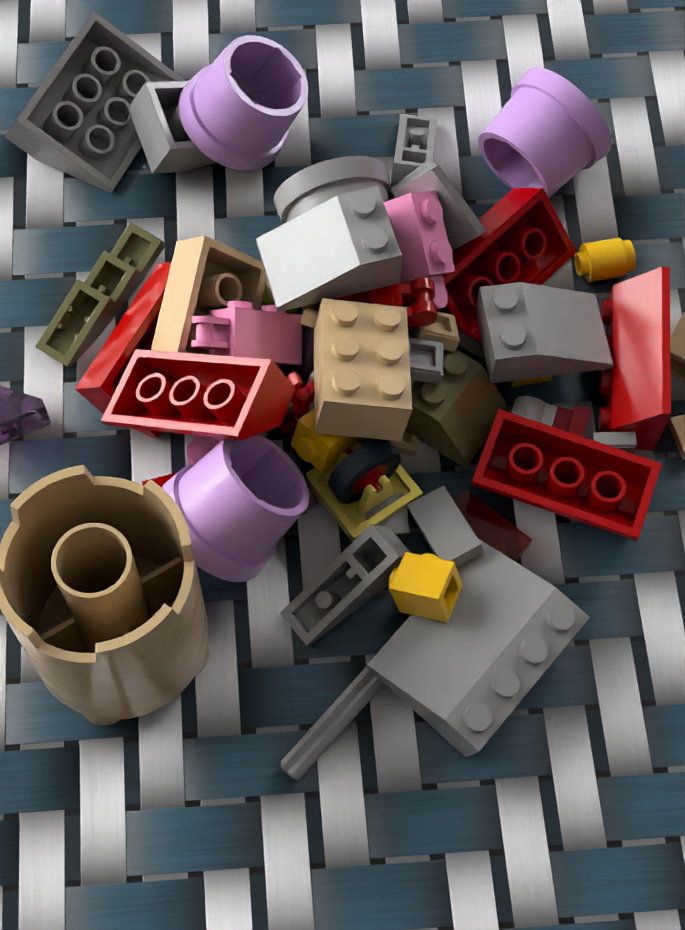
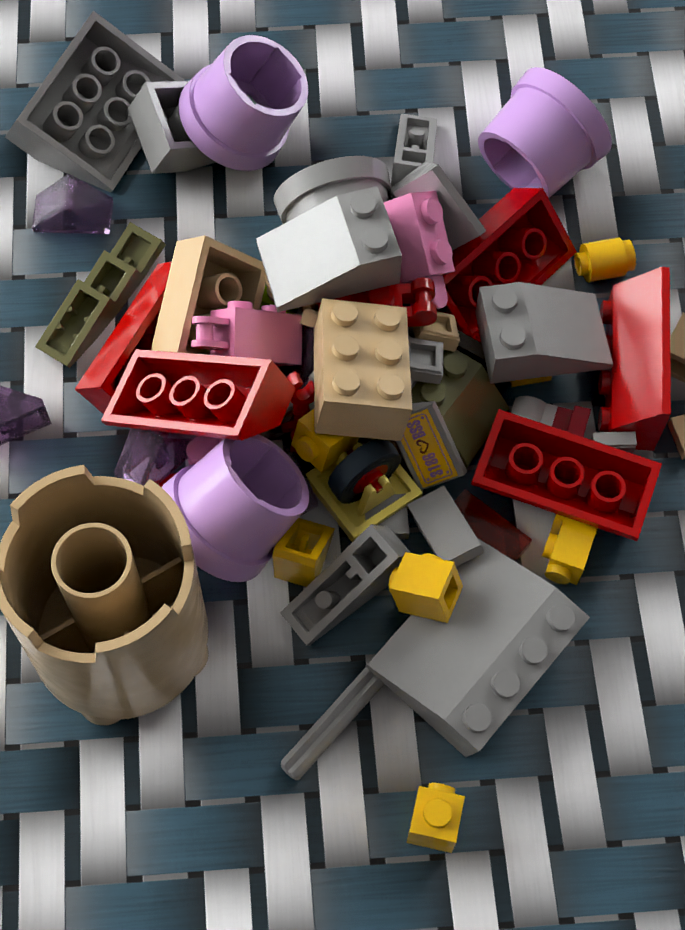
none -> clear purple slope [32,174,113,234]
none -> clear purple slope [114,428,196,486]
none -> yellow slope [272,518,335,587]
none -> slope [396,401,467,489]
none -> yellow brick [407,783,465,853]
none -> yellow brick [541,514,597,585]

